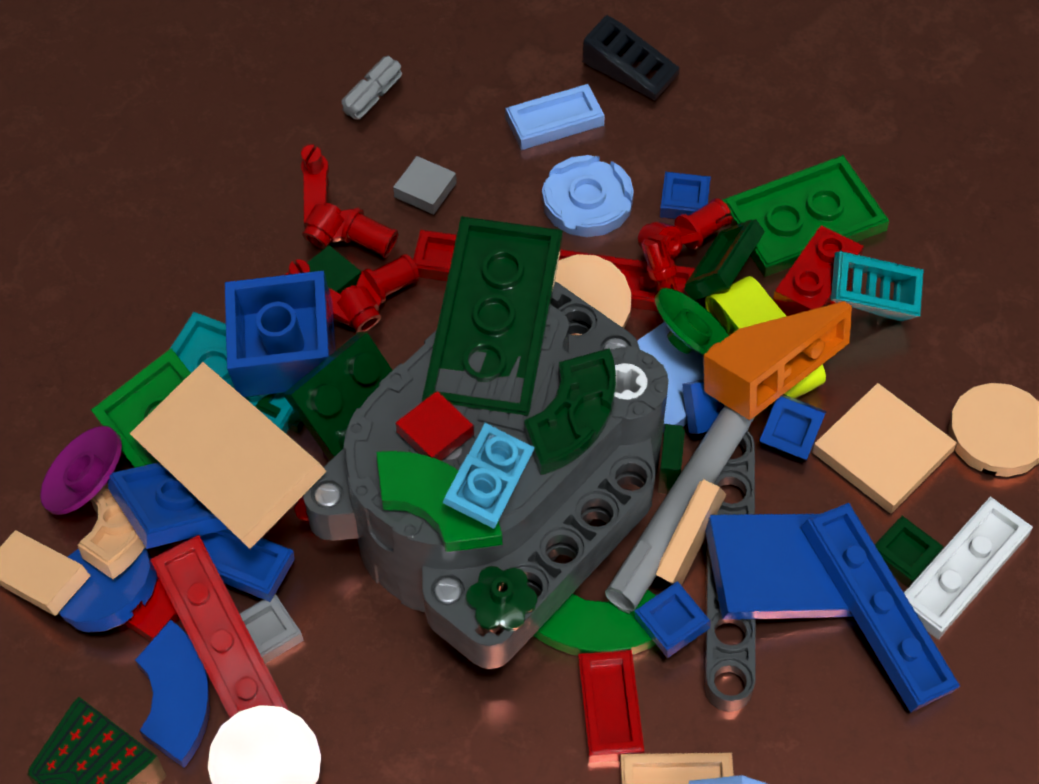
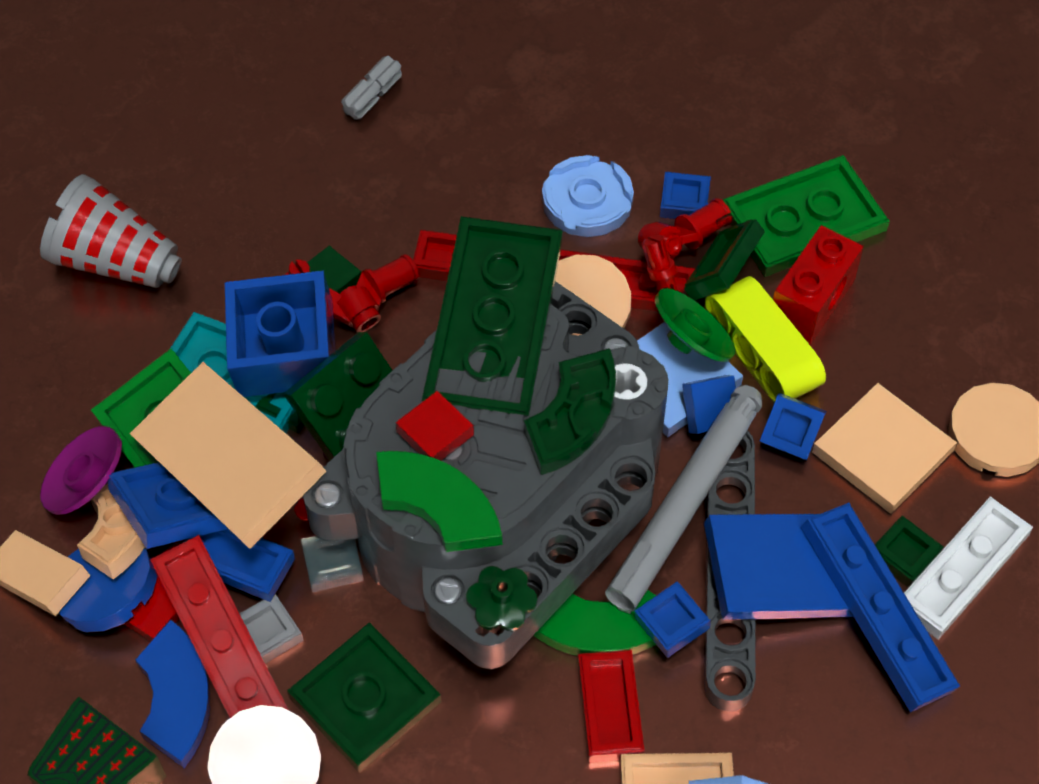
red pin [301,144,399,258] -> none
light grey tile [393,156,457,215] -> none
medium azure slope [443,423,535,529] -> none
light blue tile [505,84,605,150] -> none
black slope [582,15,680,100] -> none
light nougat tile [656,479,727,586] -> none
dark green tile [658,424,685,494] -> none
orange slope [703,301,852,420] -> none
teal slope [831,251,924,321] -> none
none -> light grey cone [40,174,182,288]
none -> dark green tile [287,622,442,773]
none -> clear light blue tile [301,536,364,593]

